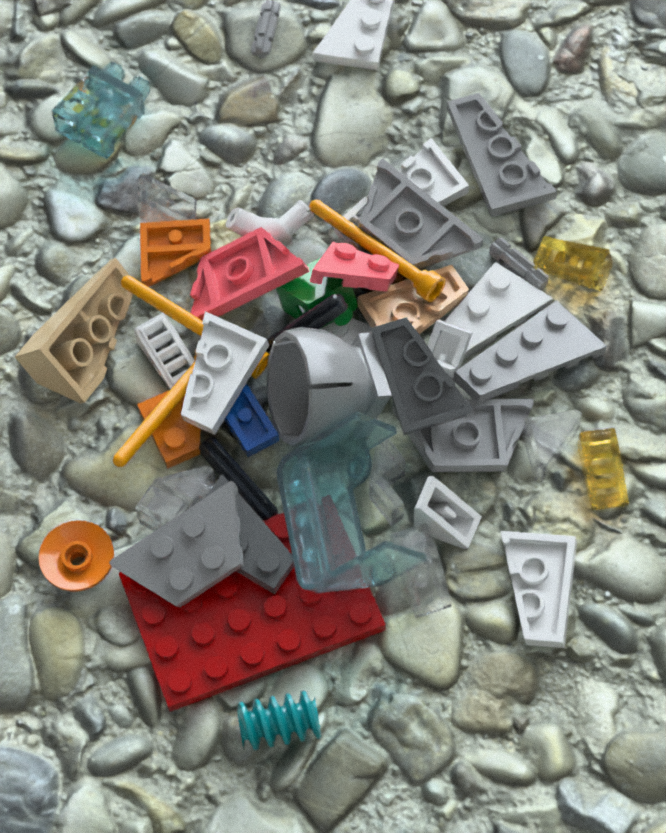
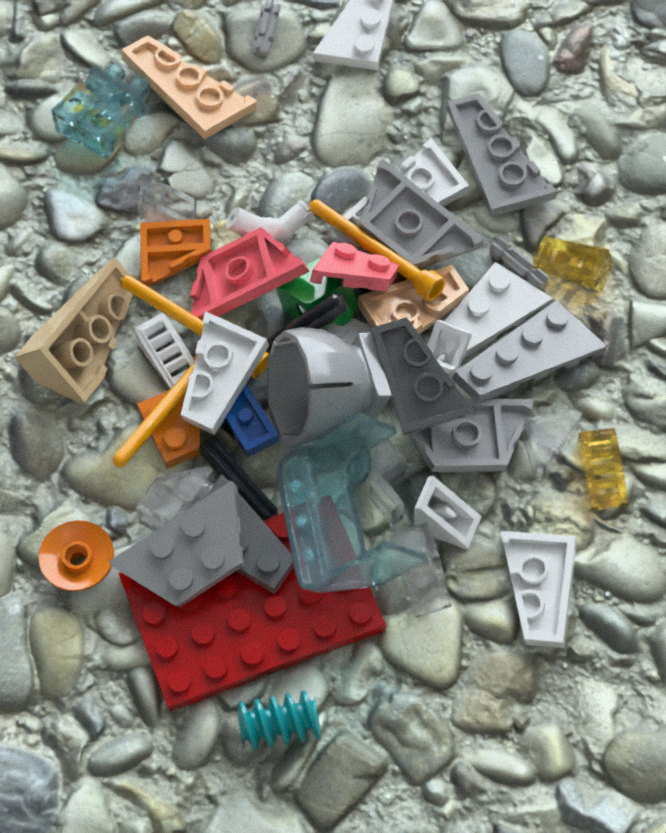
none -> light nougat wing [121,36,257,140]

